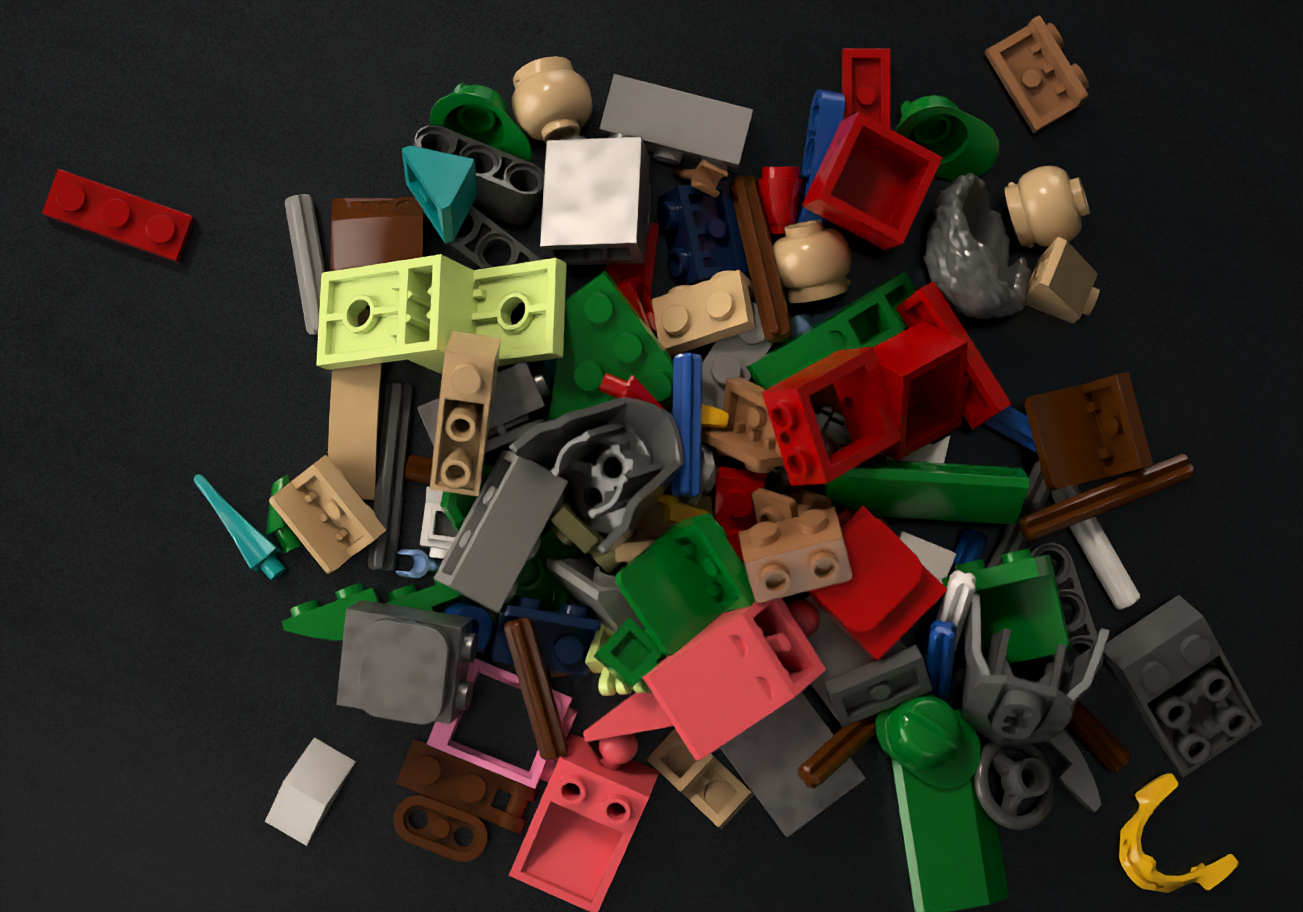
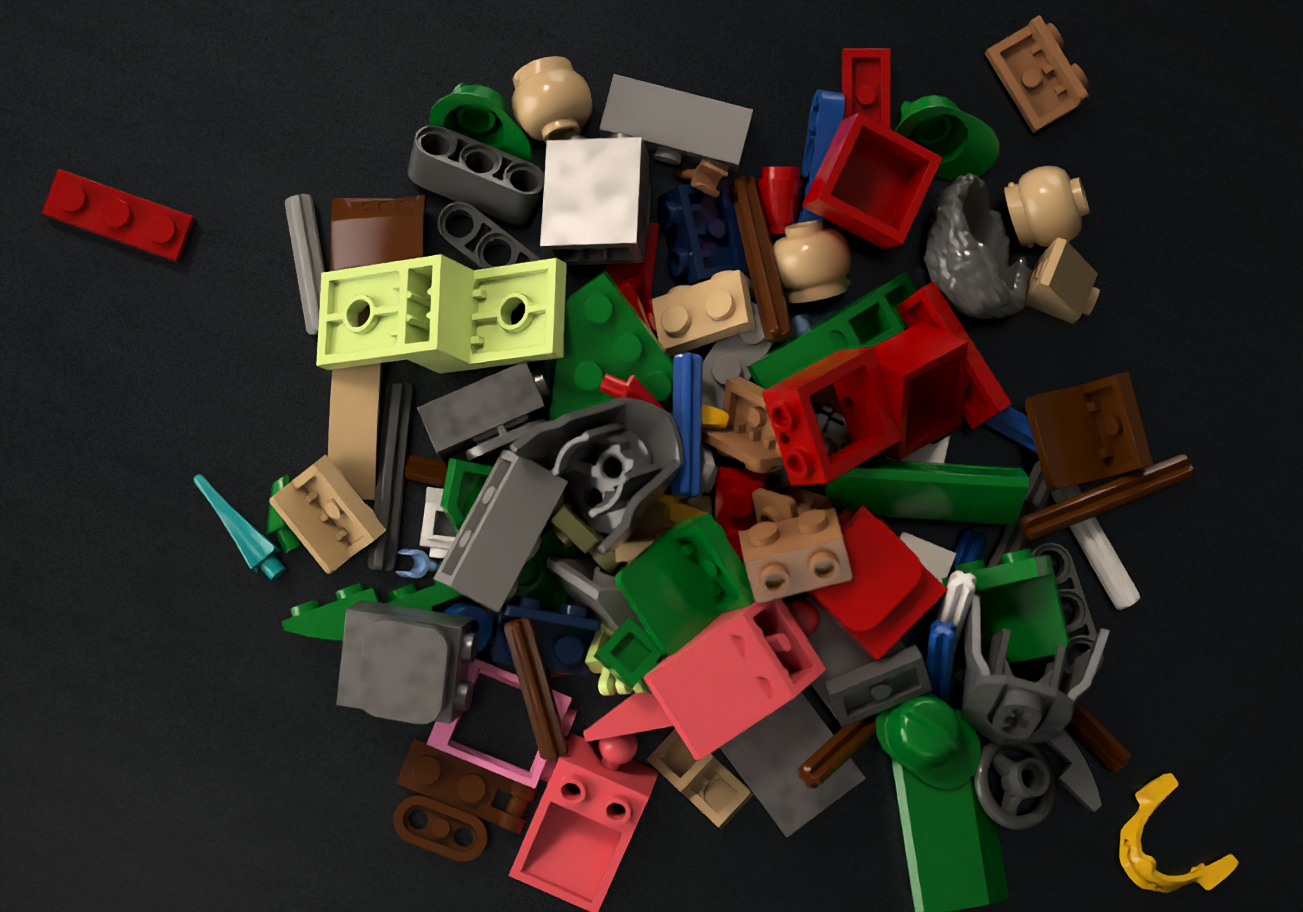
white slope [265,737,357,846] -> none
teal slope [402,145,478,244] -> none
tan slope [430,331,501,496] -> none
dark grey slope [1103,595,1263,778] -> none

